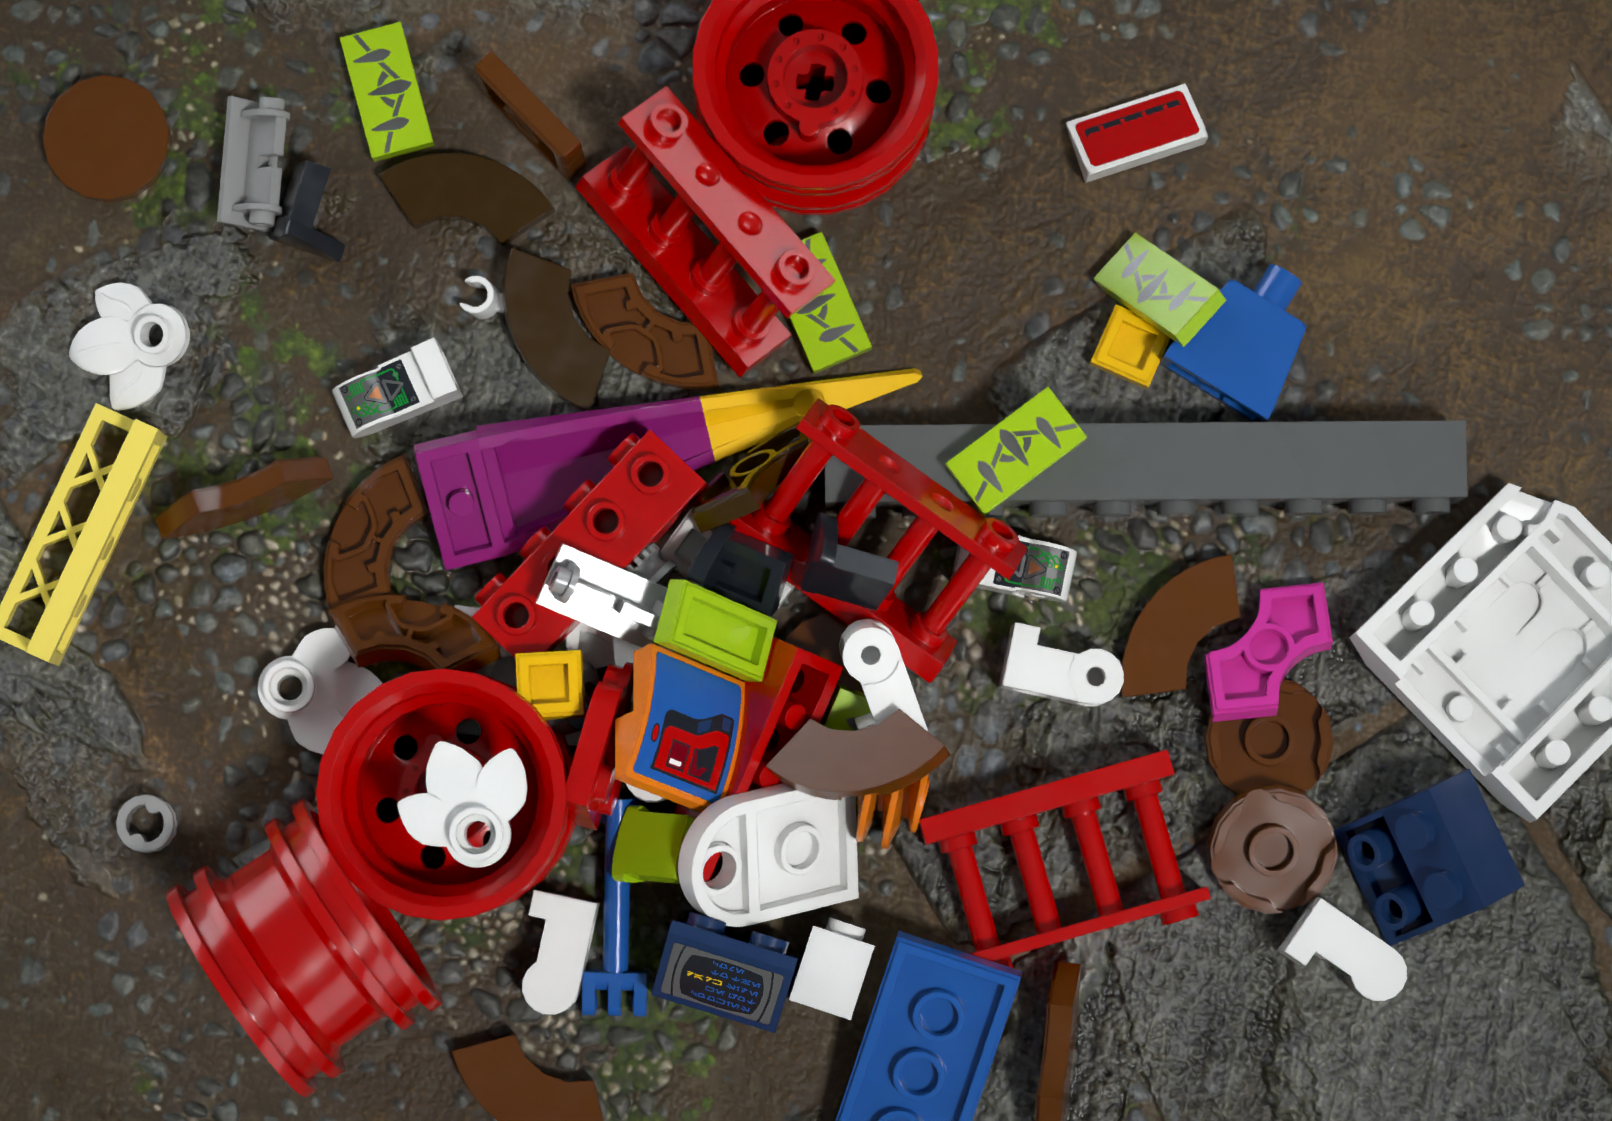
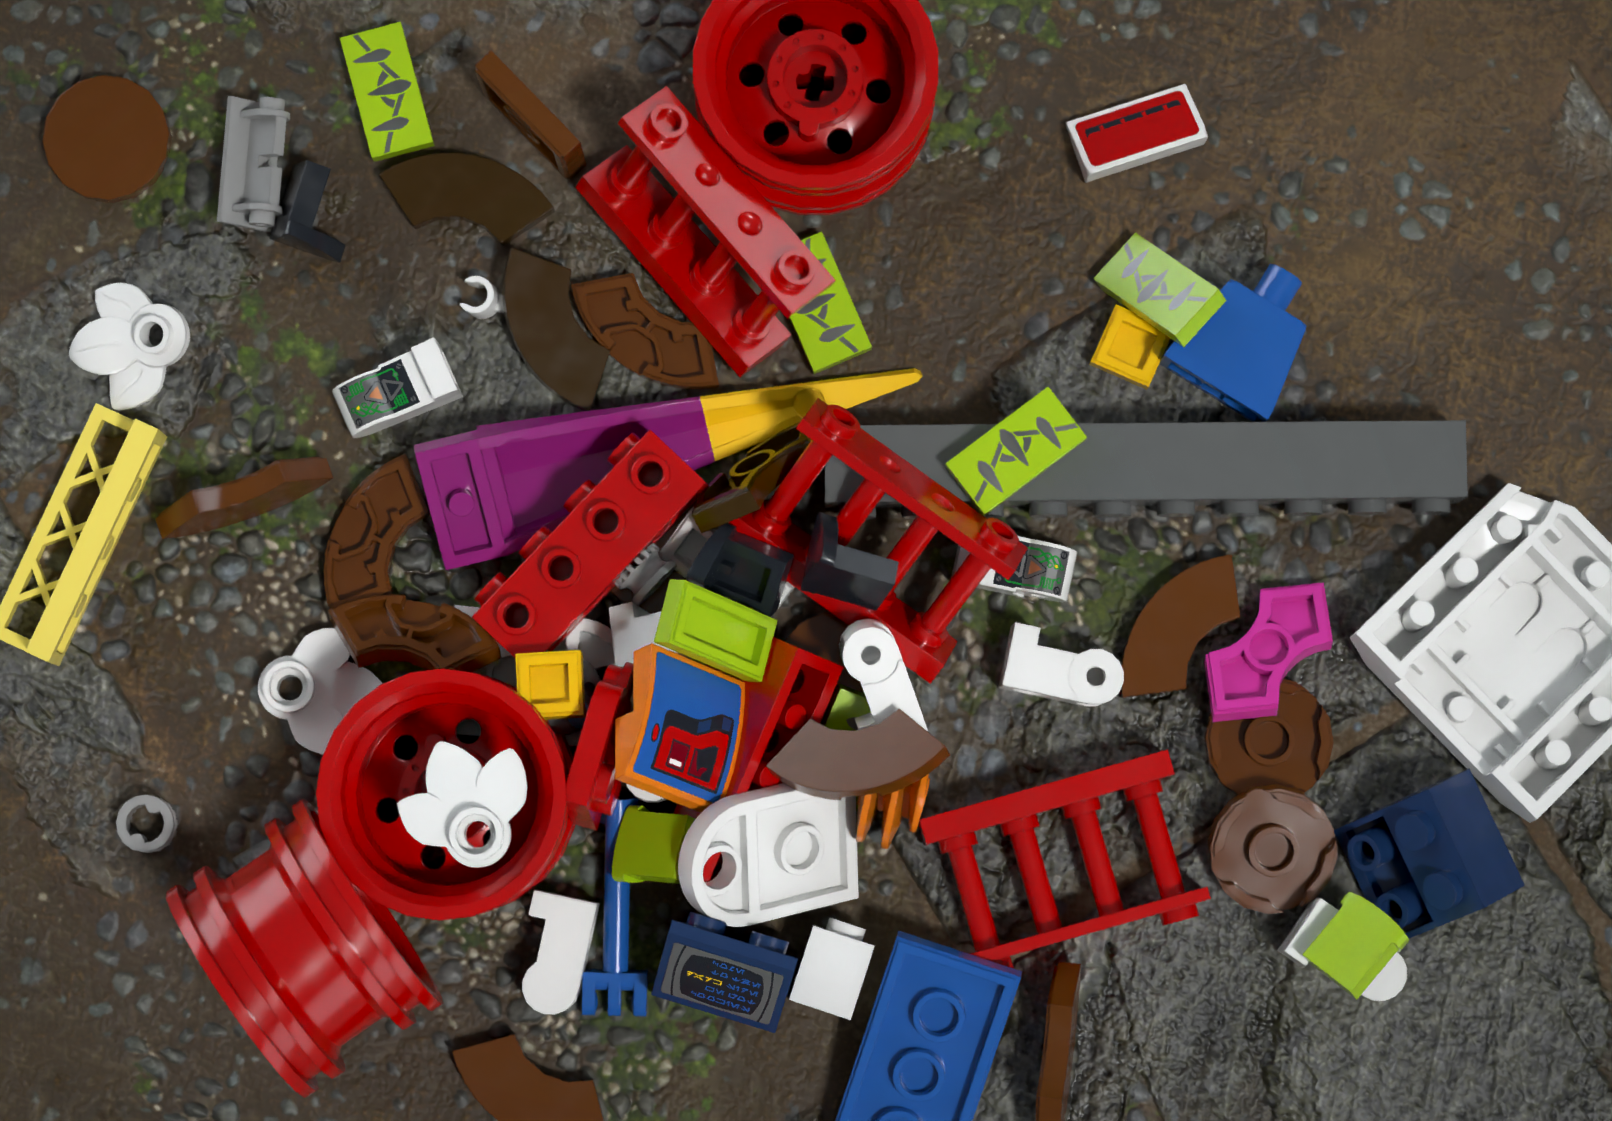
hinge [535,543,667,648] -> none
none -> lime tile [1302,892,1410,1000]

